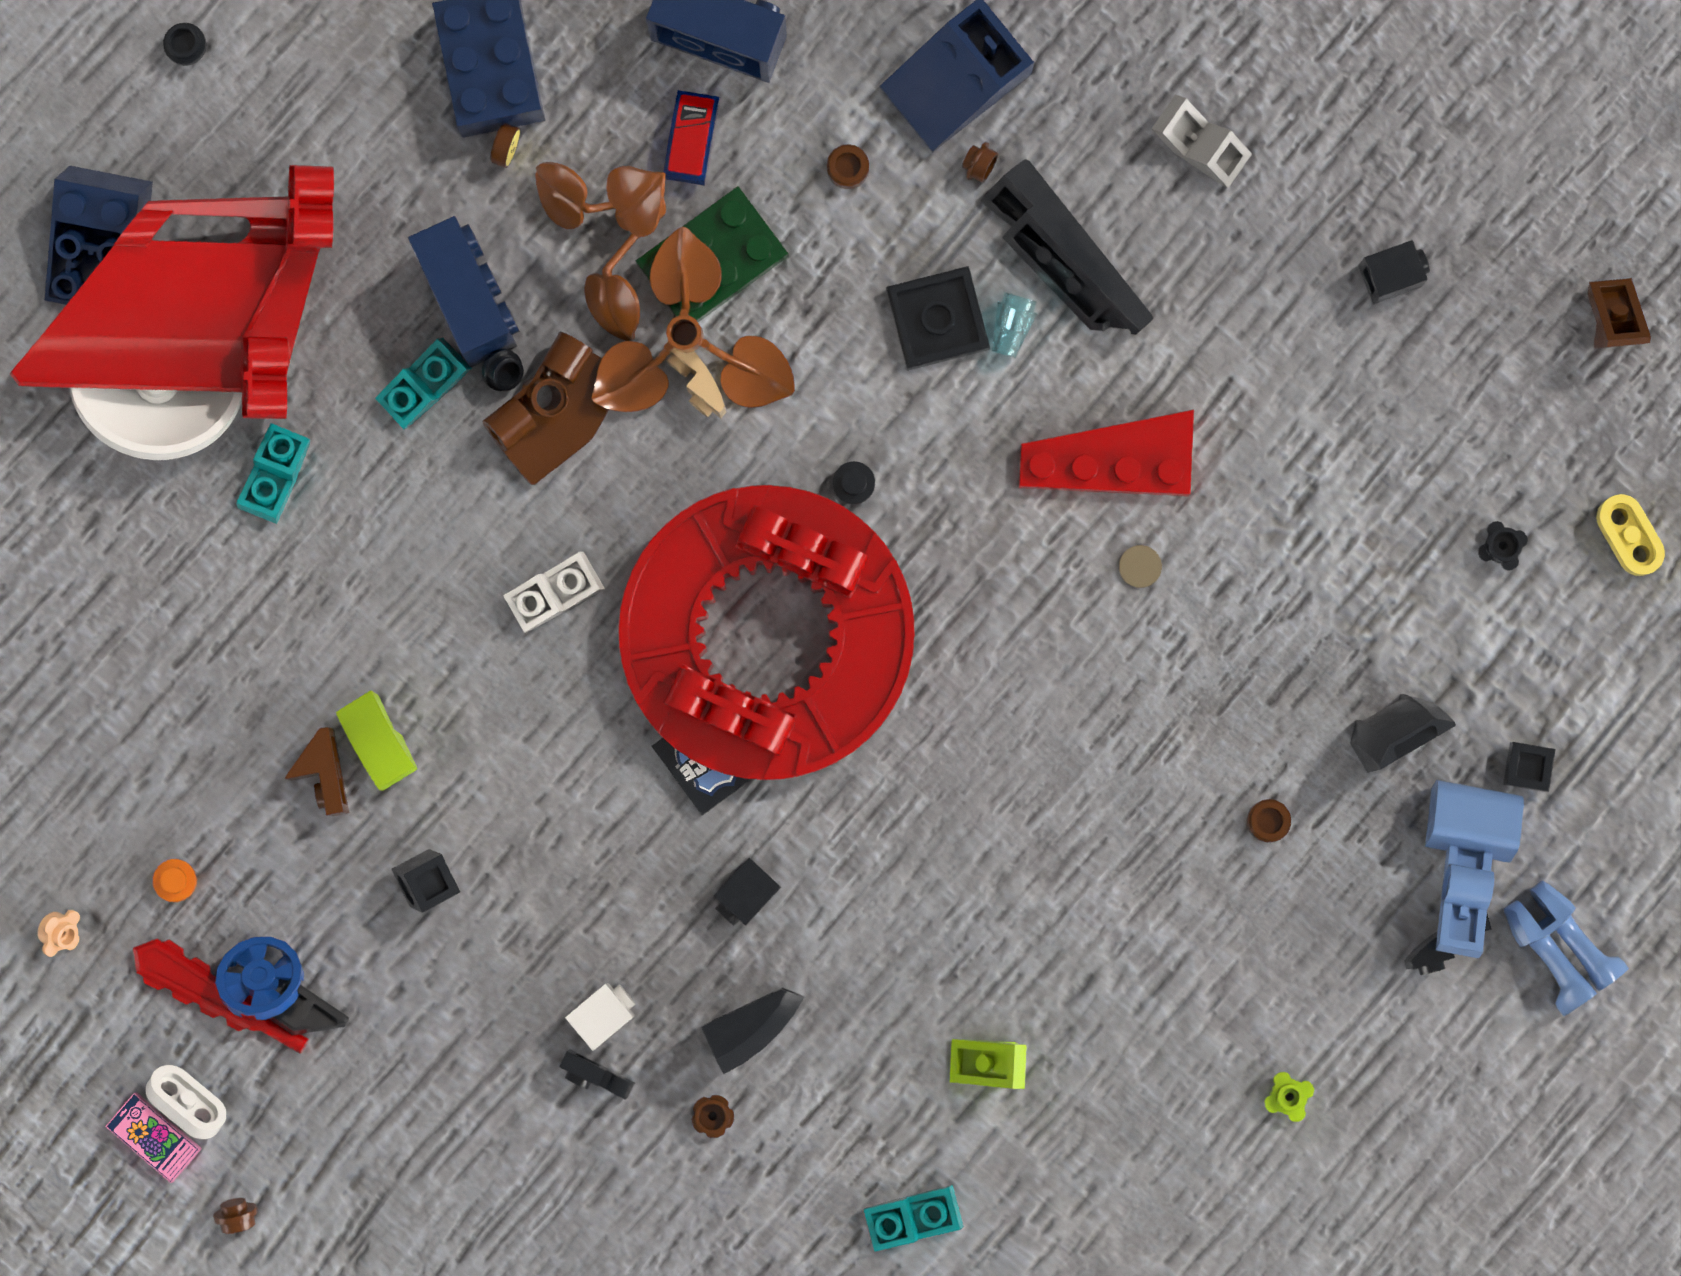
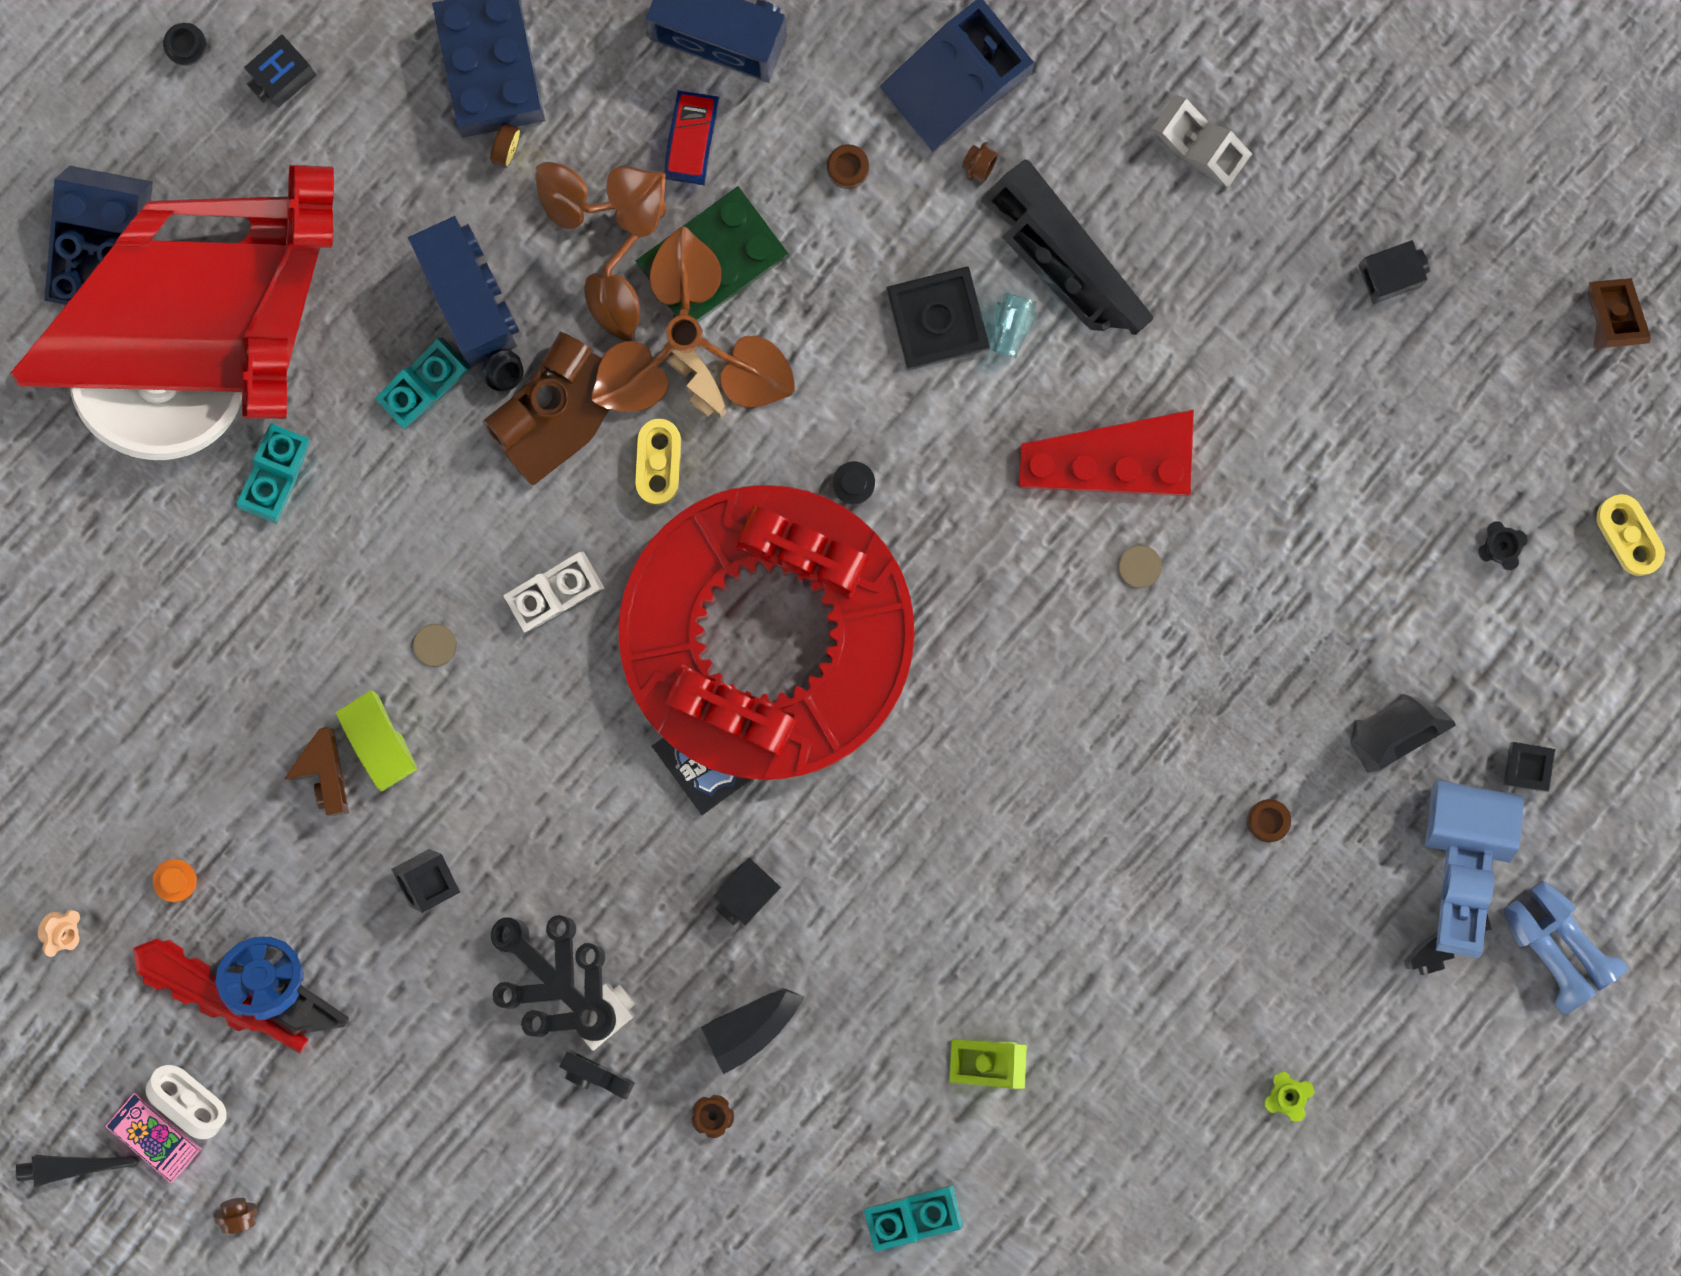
none -> black piece [16,1155,139,1187]
none -> black brick [244,34,316,108]
none -> dark tan piece [413,624,457,667]
none -> black plant [491,915,616,1041]
none -> light yellow plate [635,419,681,506]

